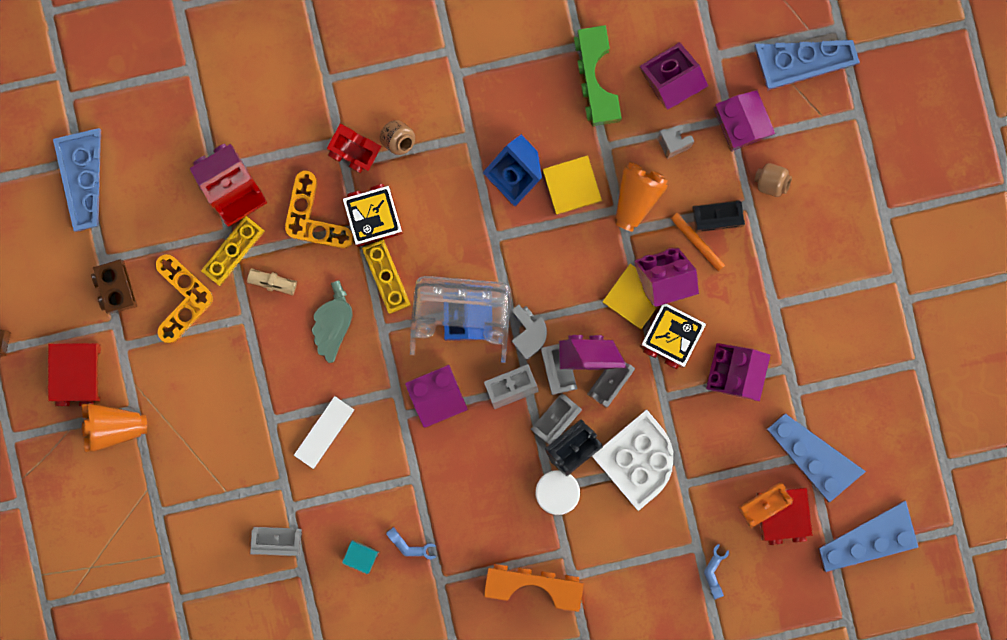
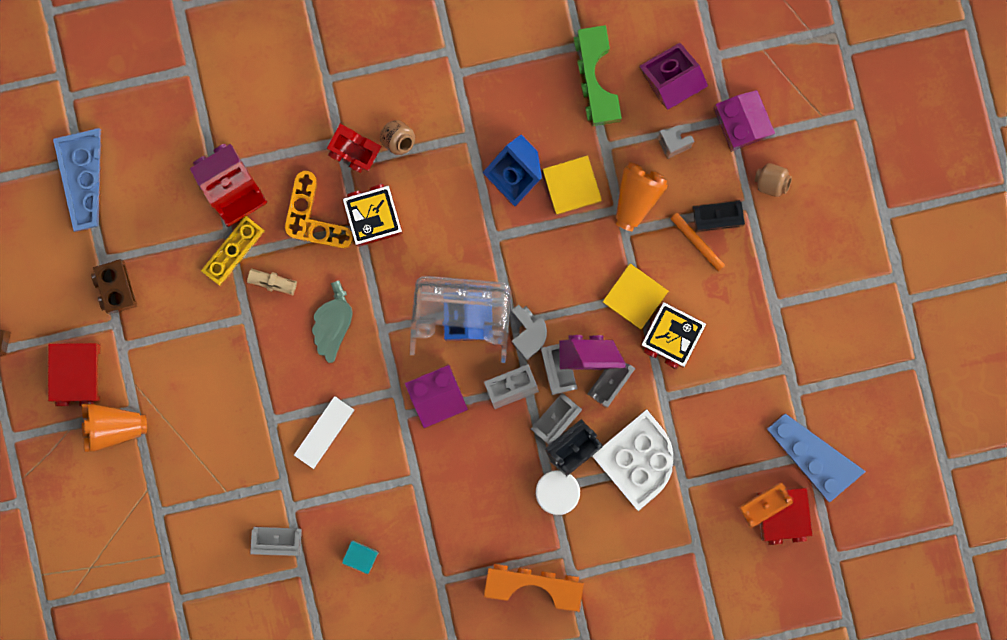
light orange beam [156,254,213,343] -> none
yellow tile [362,239,411,314] -> none
medium blue arm [386,527,436,559] -> none
magenta slope [634,248,699,307] -> none
medium blue arm [704,544,729,600] -> none
magenta slope [706,343,770,401] -> none
medium blue wing [754,40,860,90] -> none
medium blue wing [818,501,918,572] -> none

